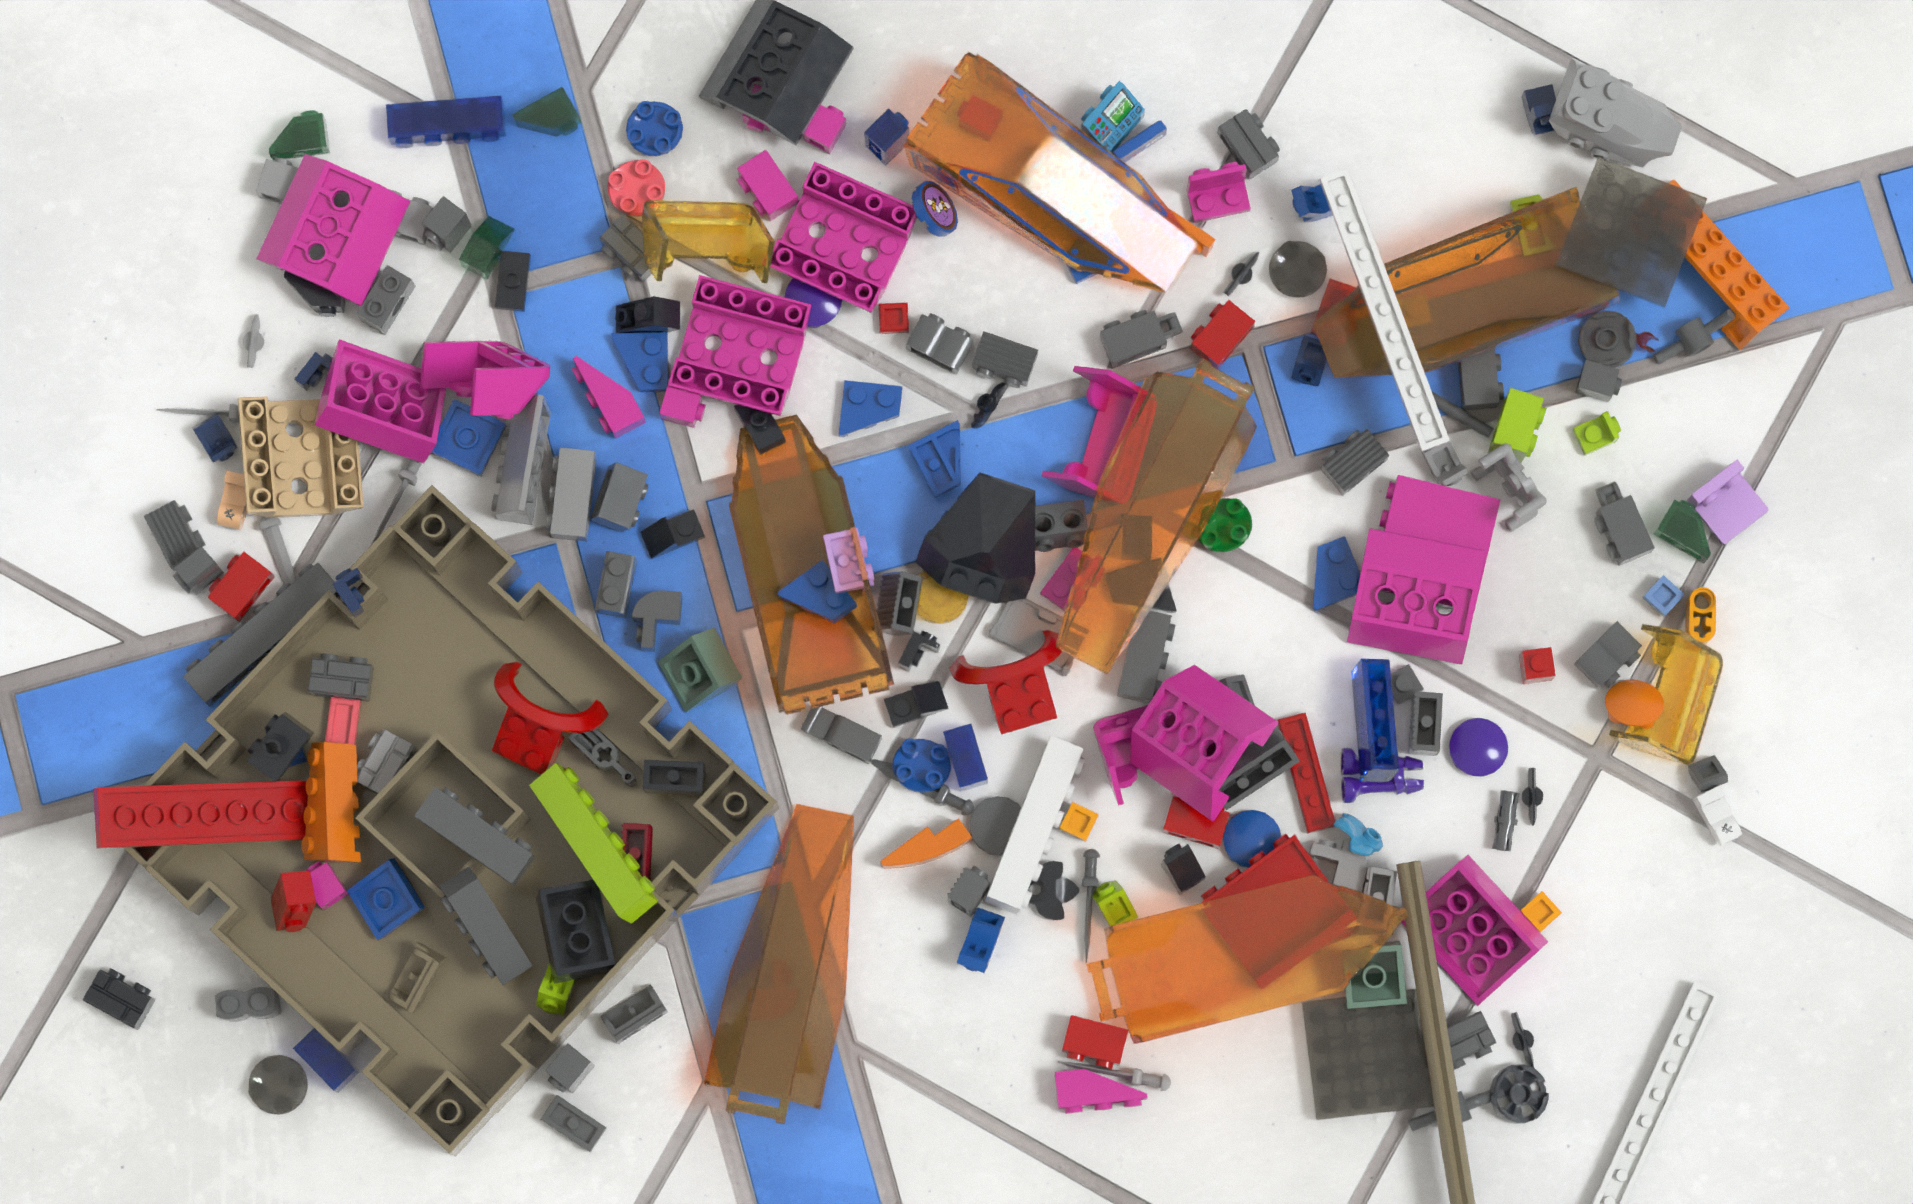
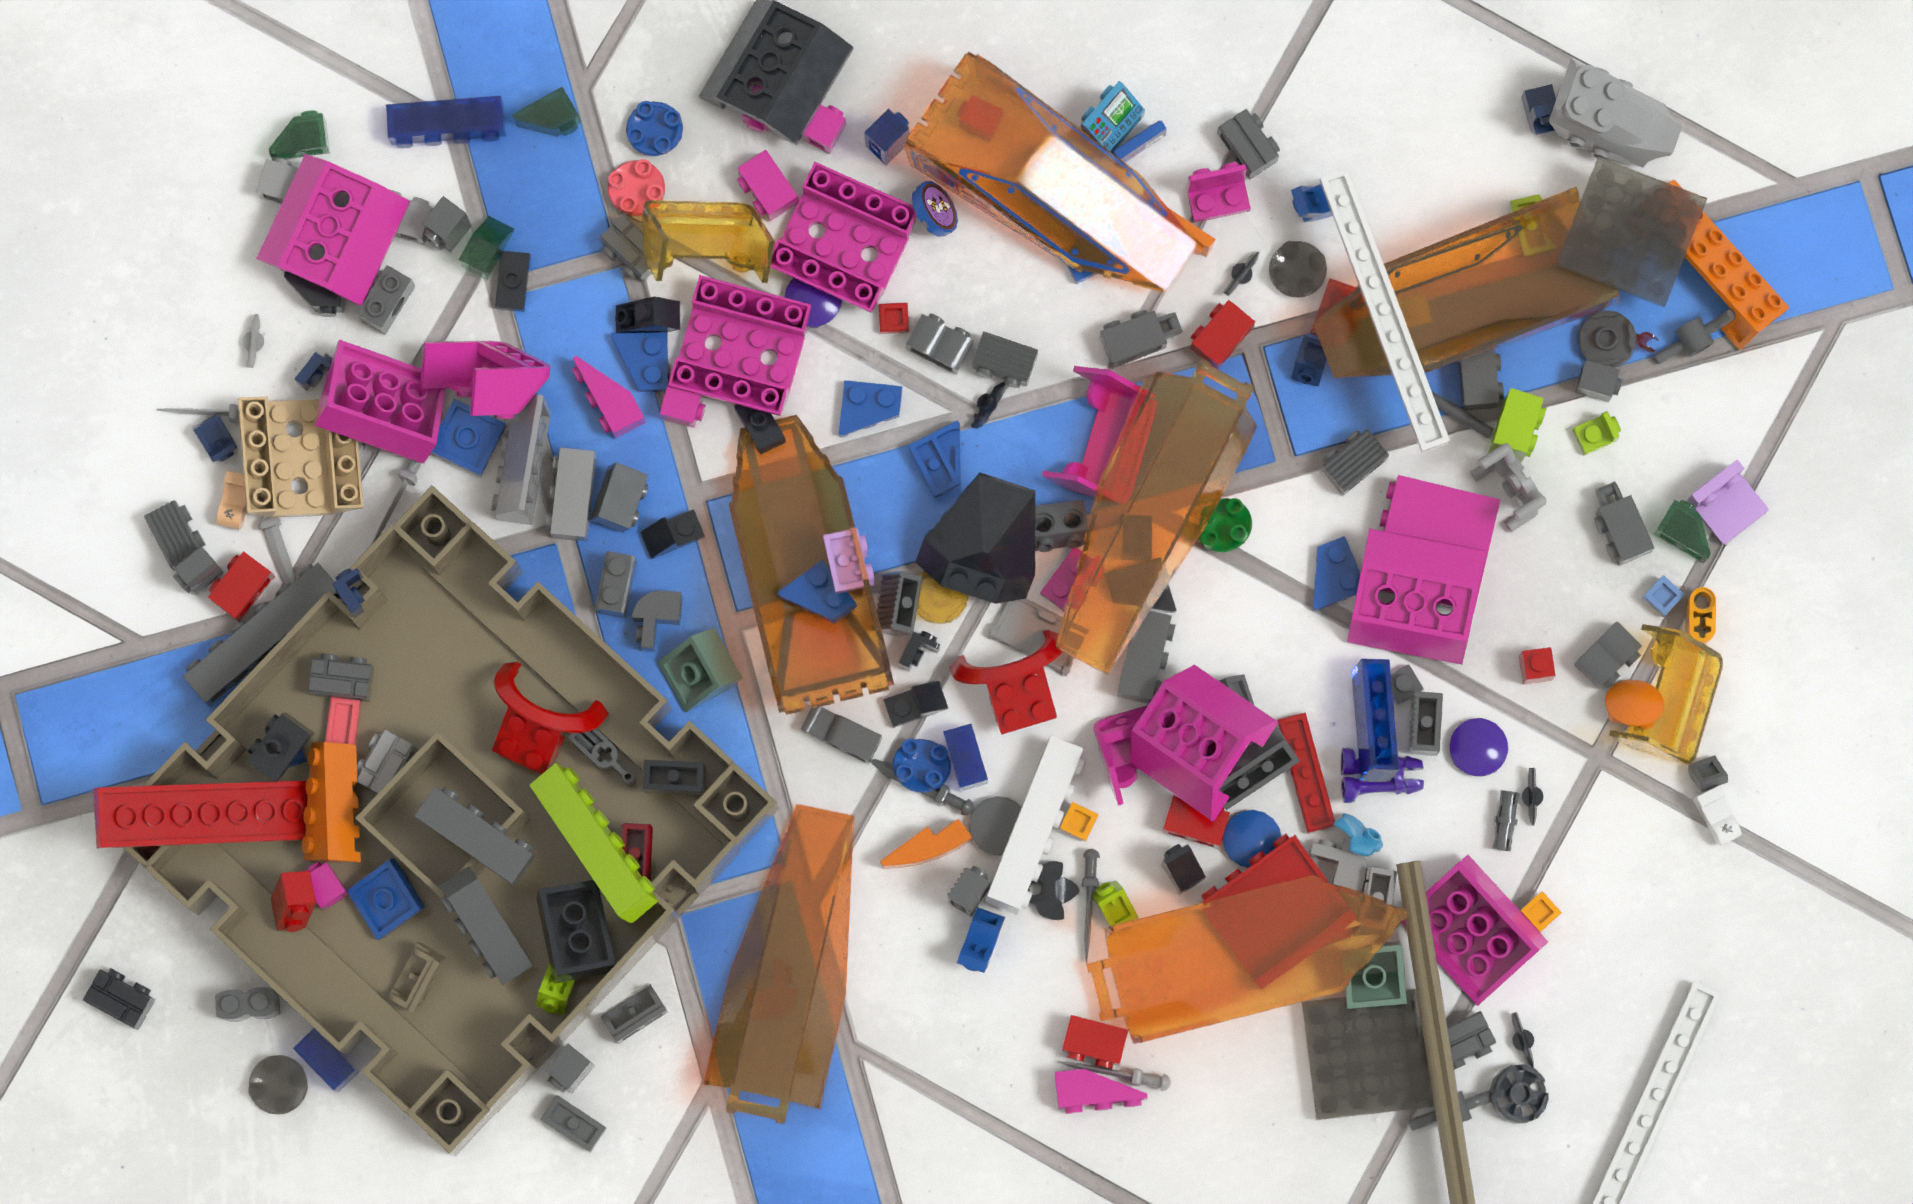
light grey bracket [1421,442,1468,486] -> none

